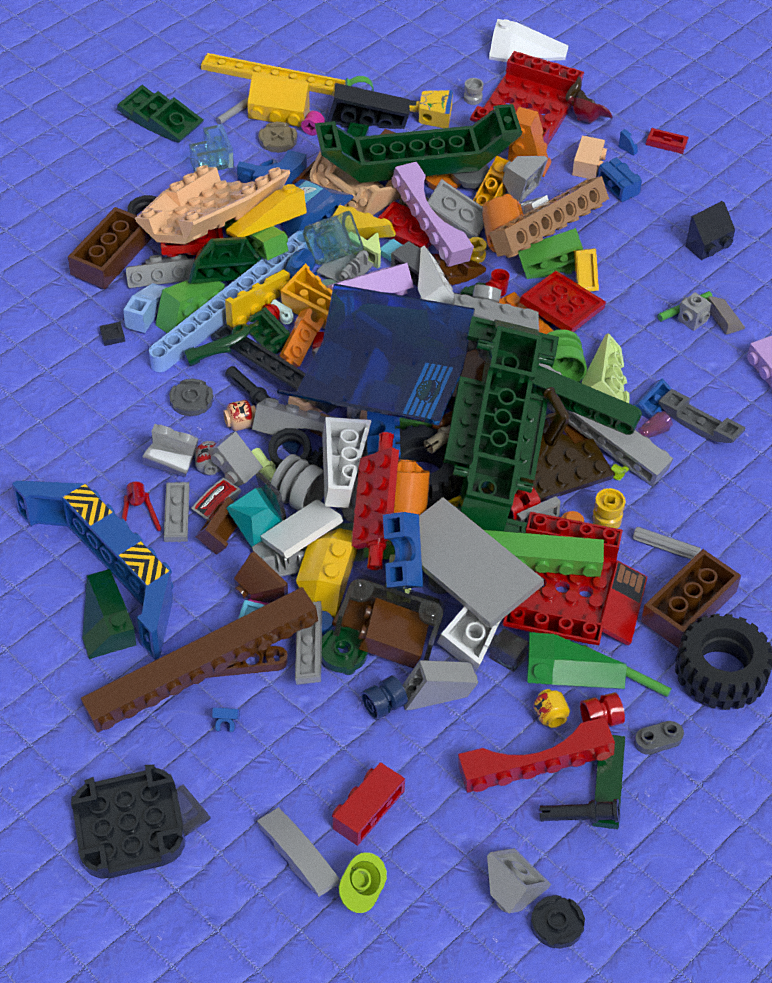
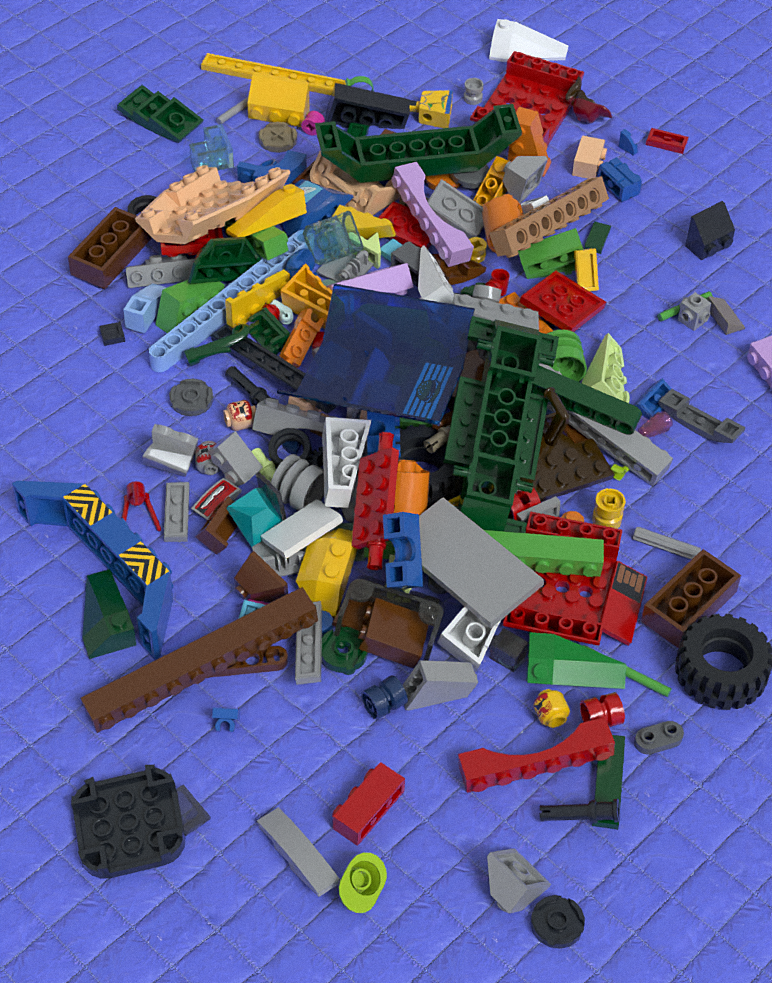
none -> dark green piece [584,221,611,254]

